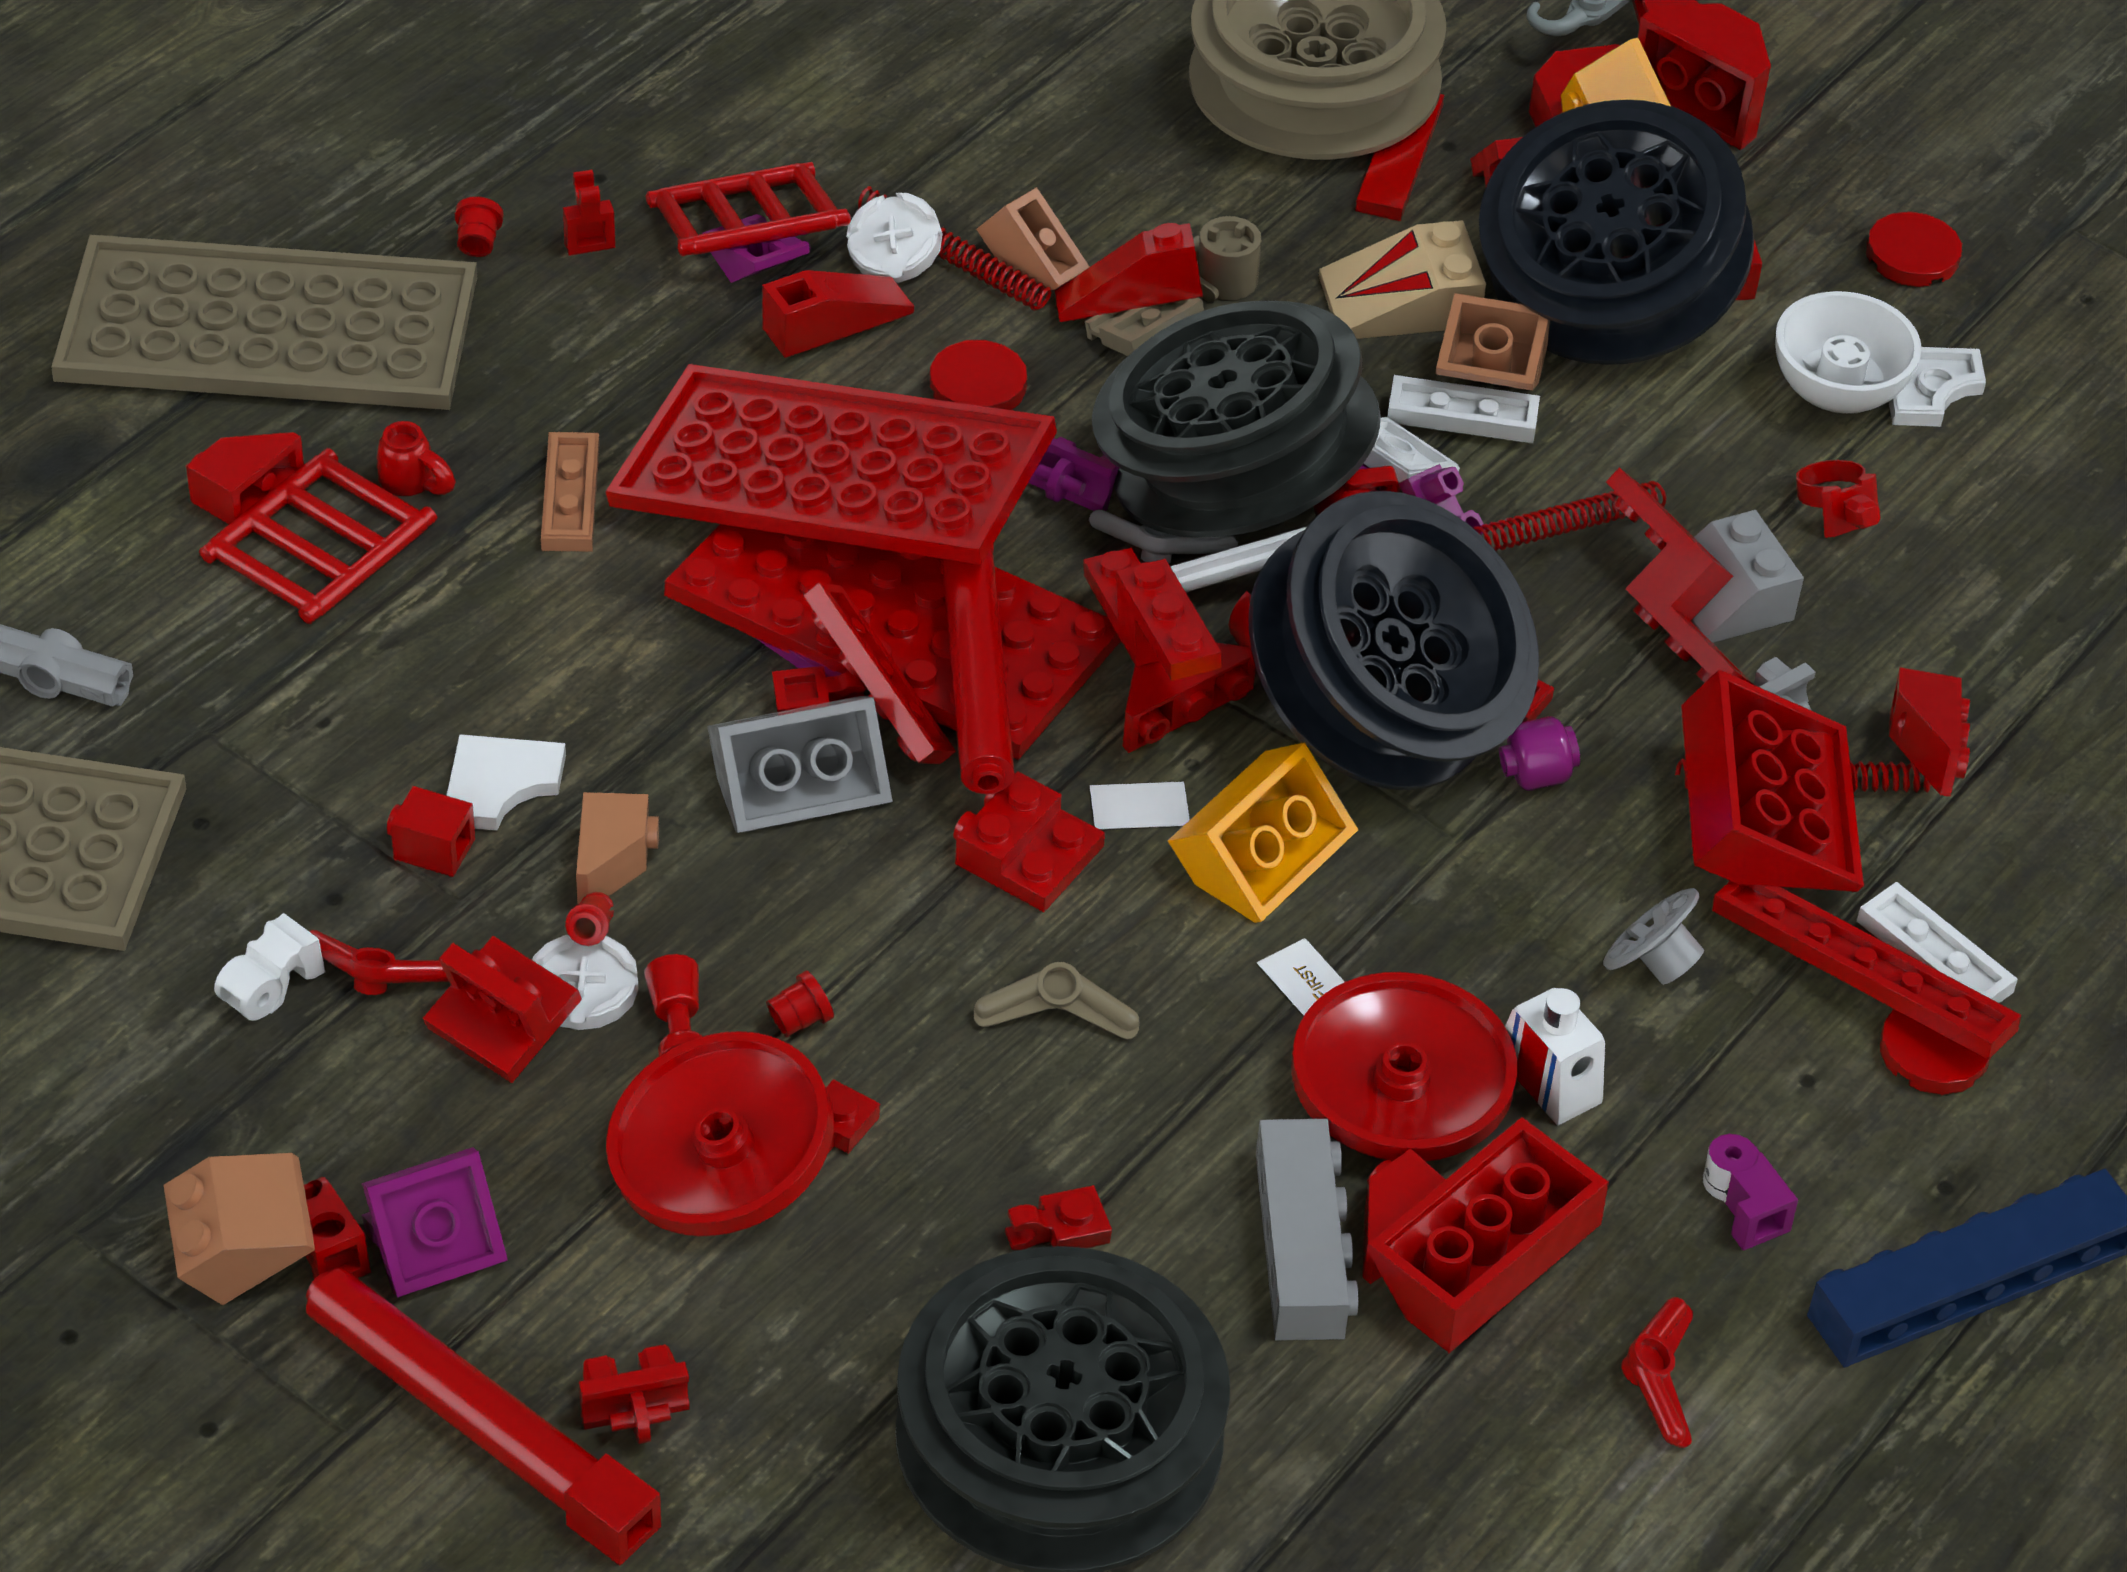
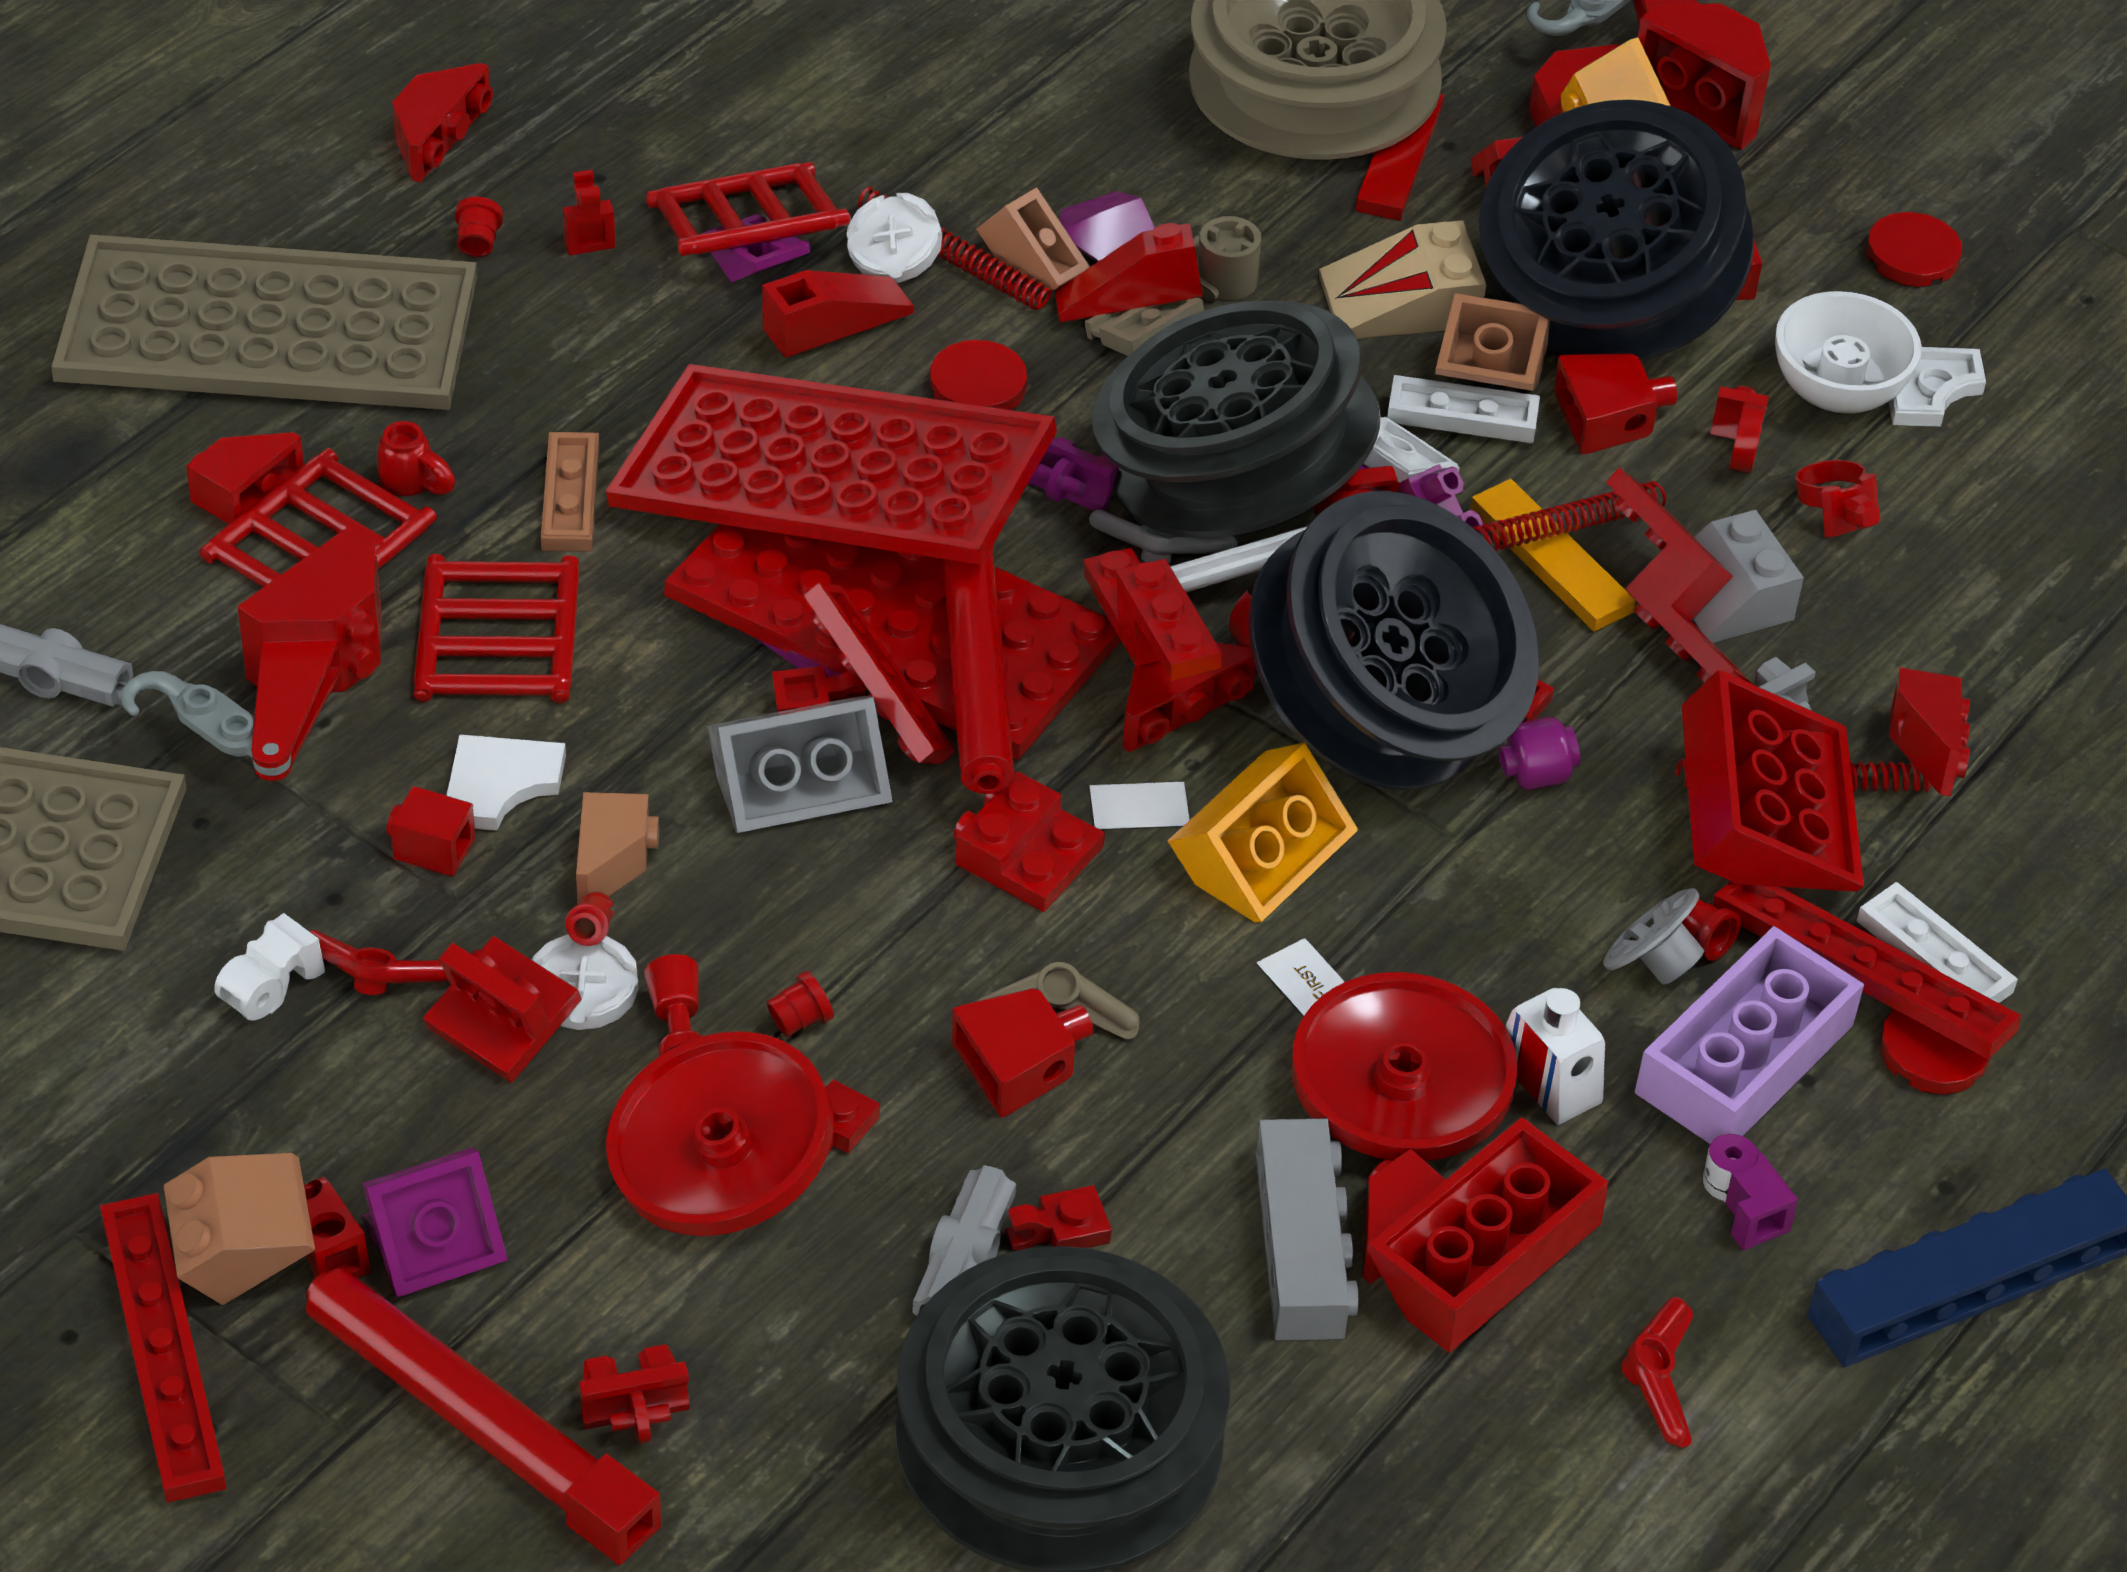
none -> red plate [100,1193,227,1503]
none -> red slope [121,523,382,781]
none -> red slope [392,63,493,183]
none -> red bar [413,554,579,703]
none -> light grey piece [912,1165,1016,1316]
none -> red torso [952,988,1093,1118]
none -> slope [1059,191,1155,262]
none -> light orange tile [1470,479,1636,632]
none -> red torso [1553,354,1677,455]
none -> lavender brick [1635,926,1864,1144]
none -> red piece [1681,899,1741,961]
none -> red piece [1710,385,1769,474]

